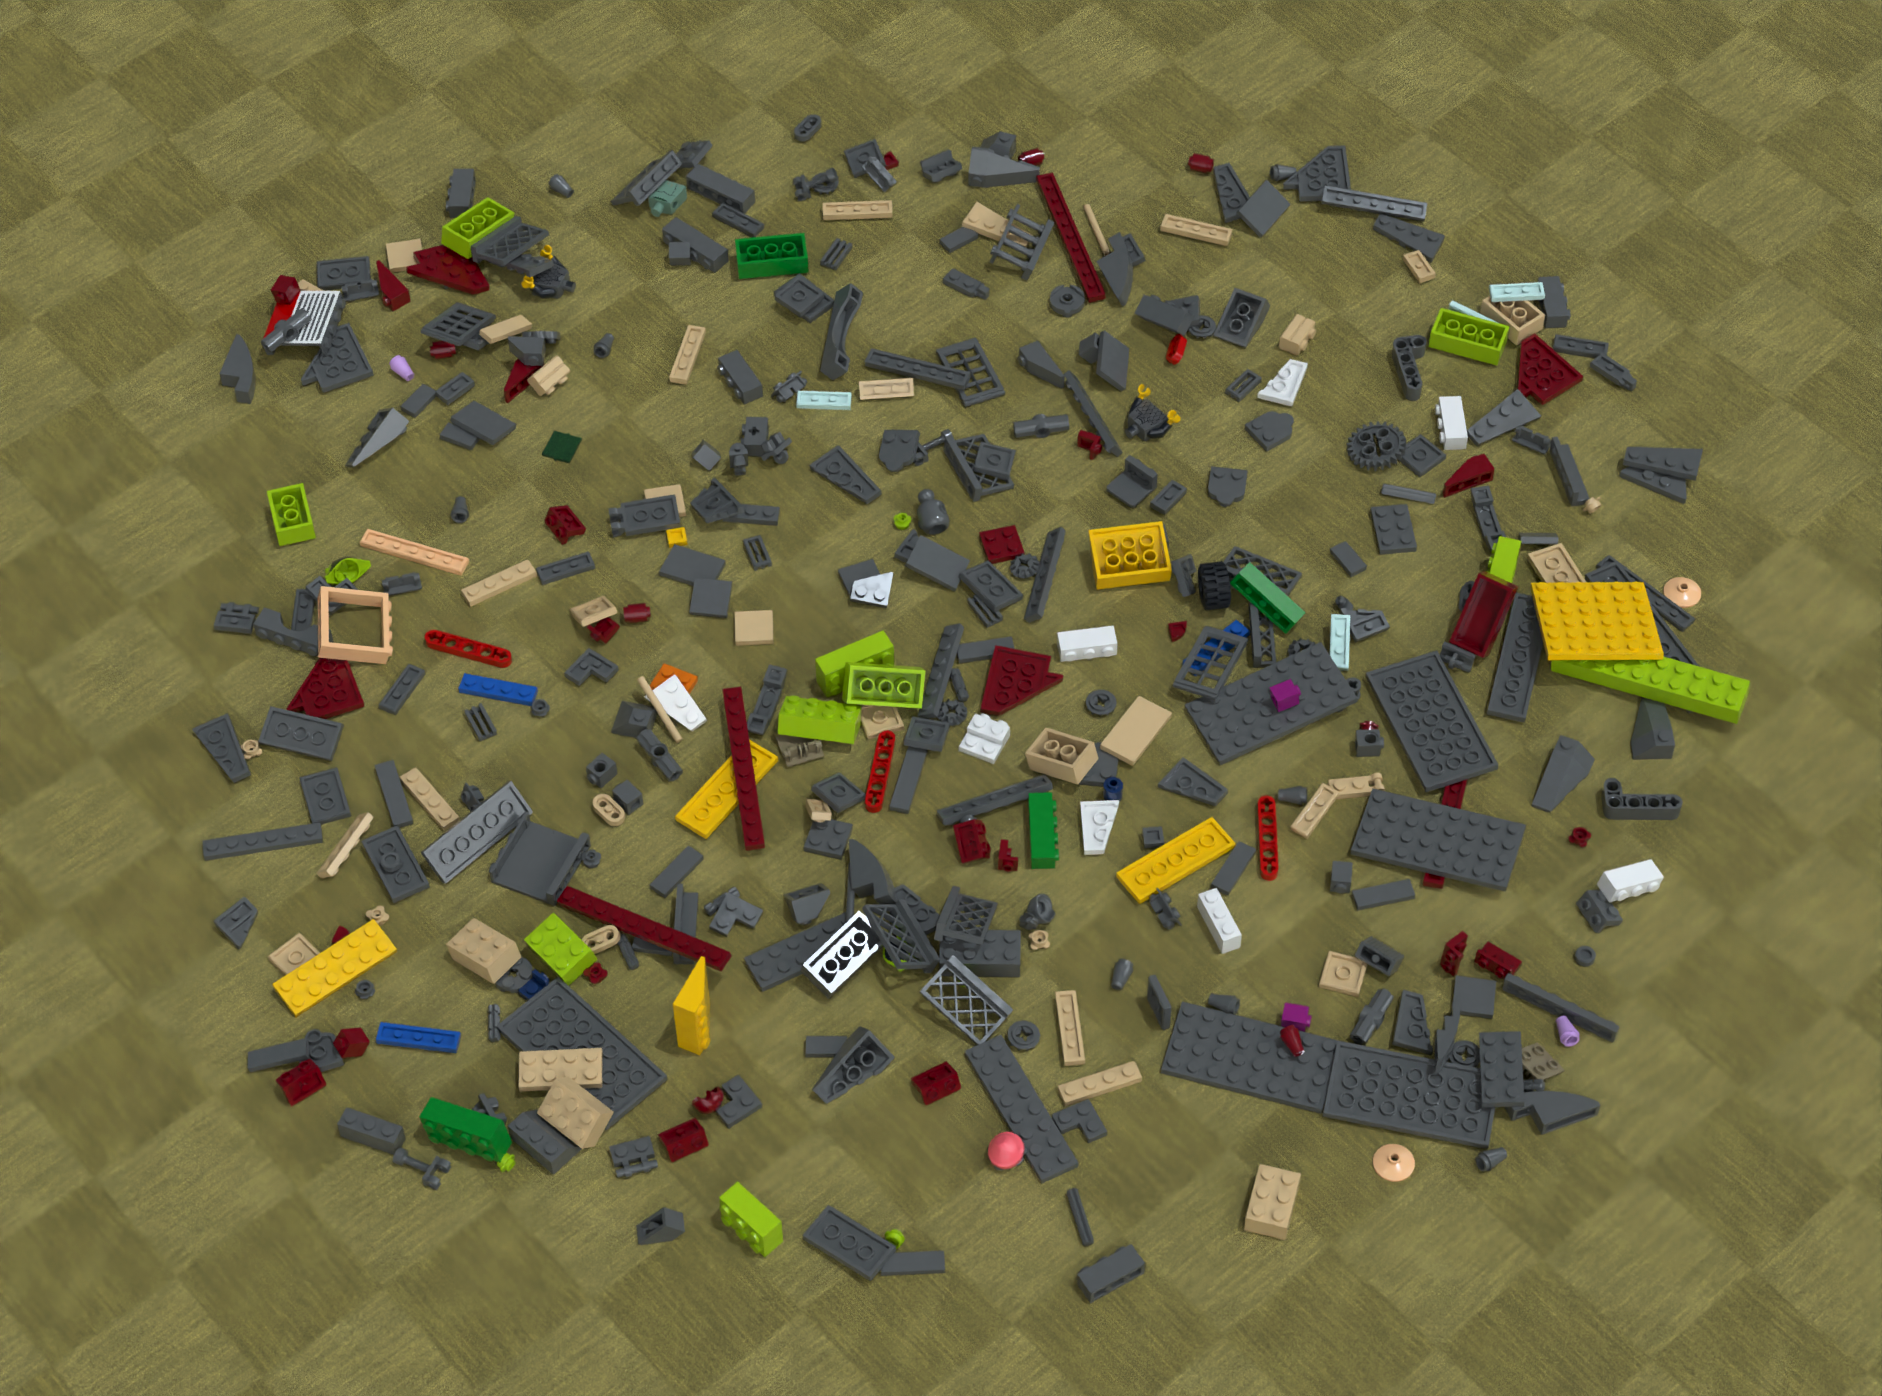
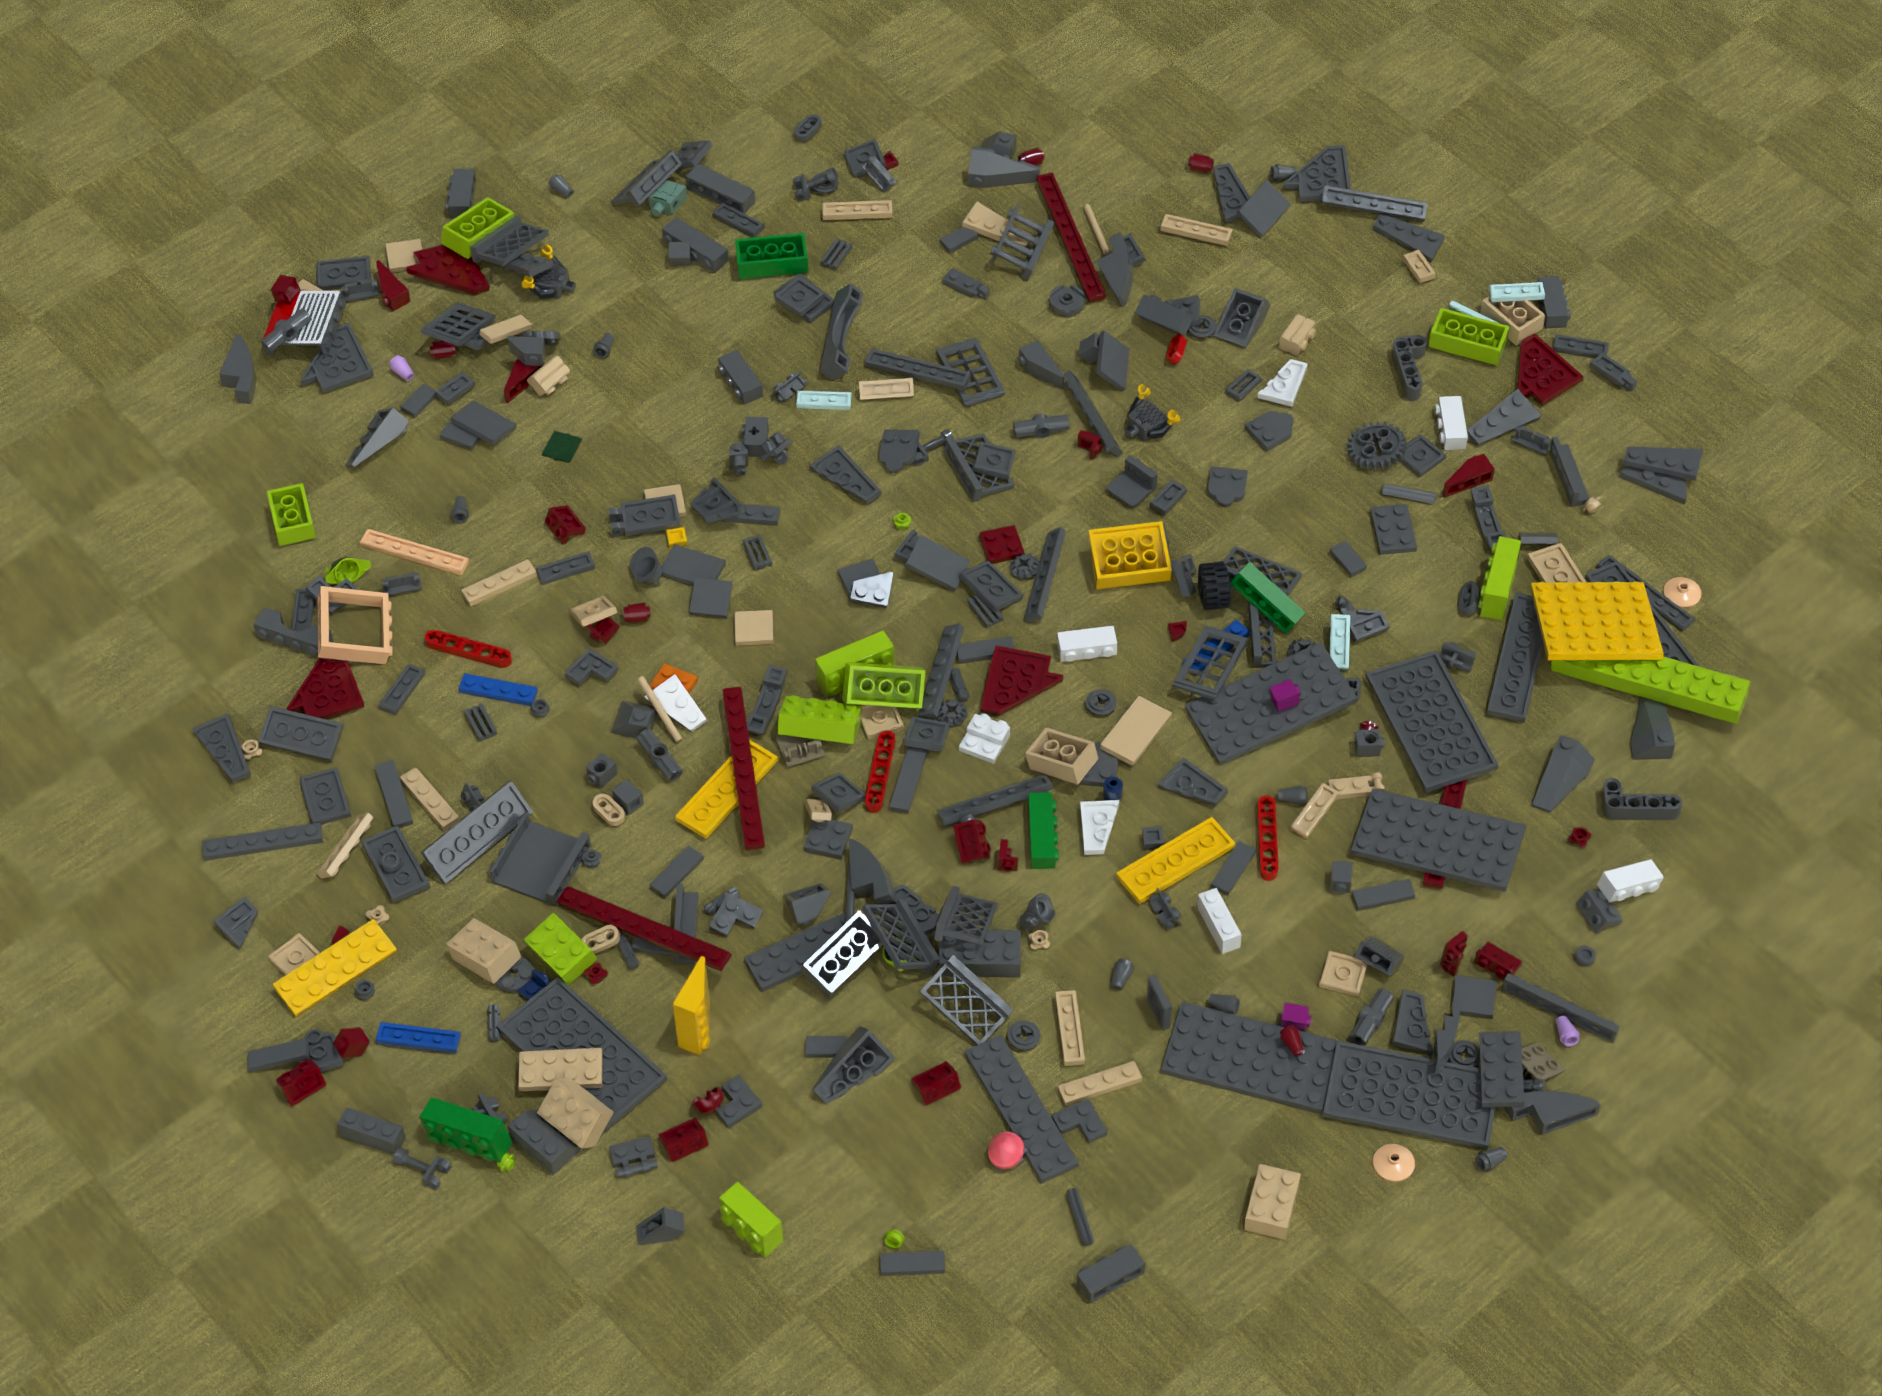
dark grey plate [213,602,259,634] -> none
tan plate [669,325,706,385] -> none
dark grey panel [692,439,721,470] -> none
dark grey plate [802,1205,896,1281] -> none
dark grey piece [917,489,950,535] -> none
dark grey bracket [920,149,962,182] -> none
dark red piece [1449,571,1519,658] -> none
none -> dark grey piece [630,547,663,584]

